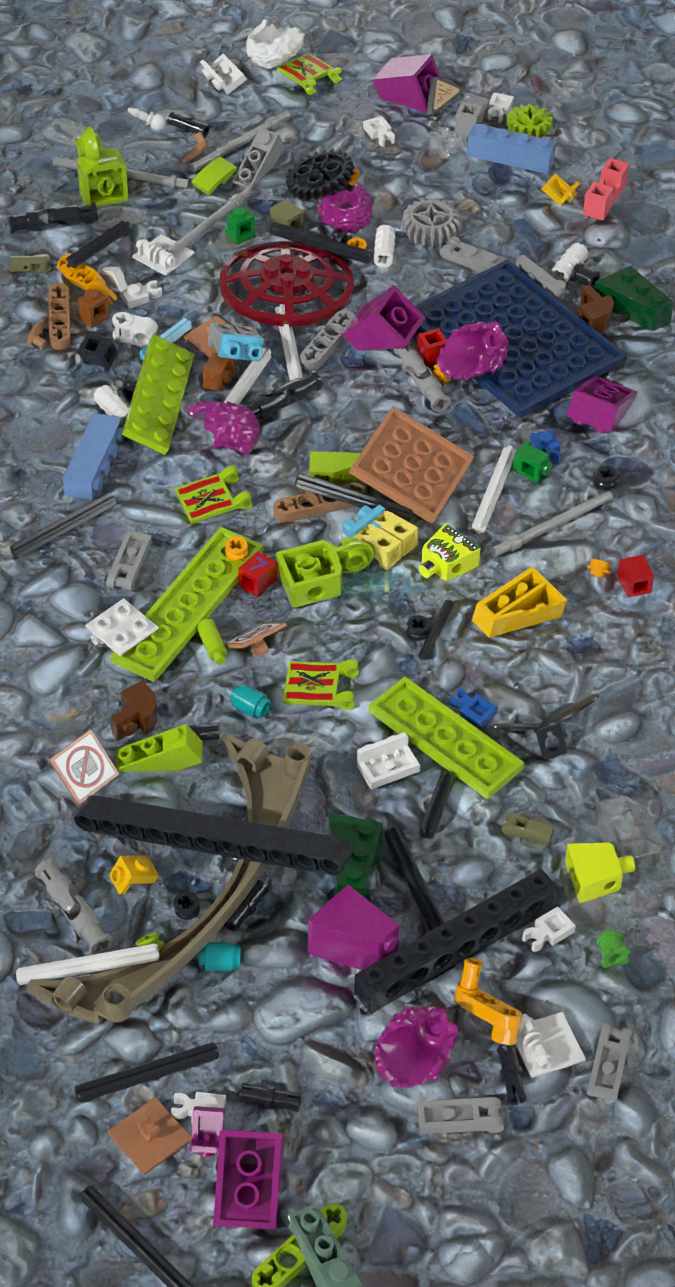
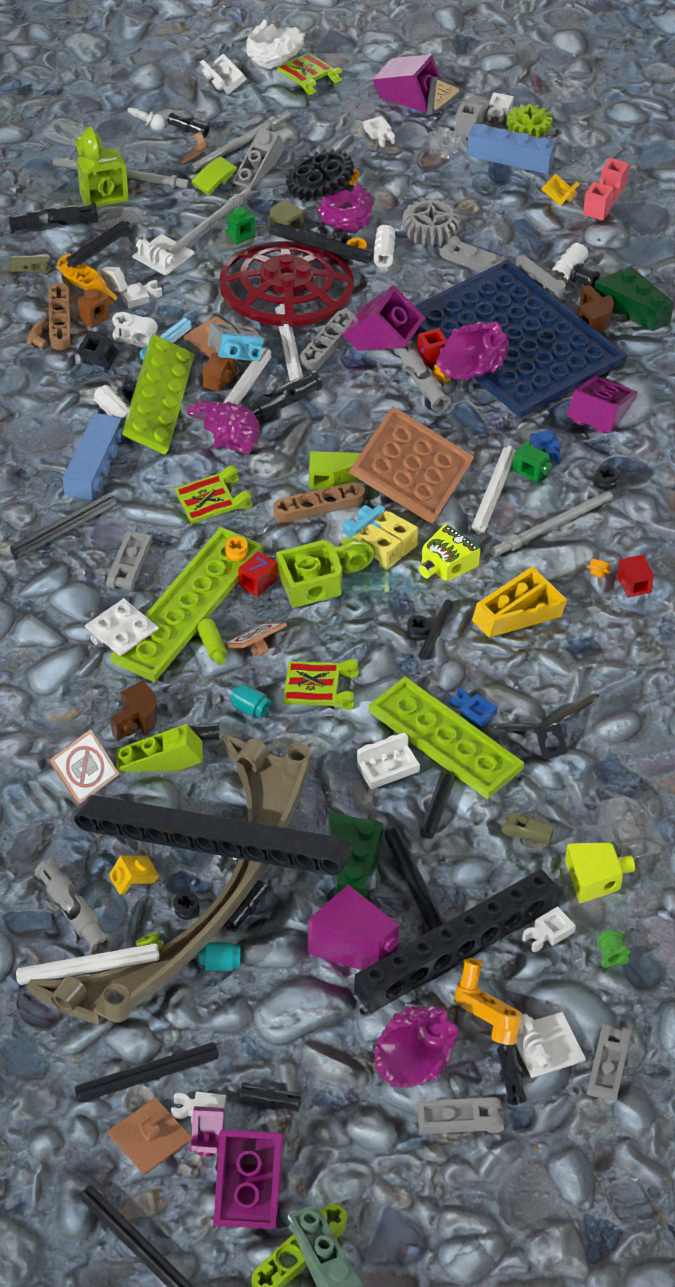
black axle [295,473,413,522] -> none

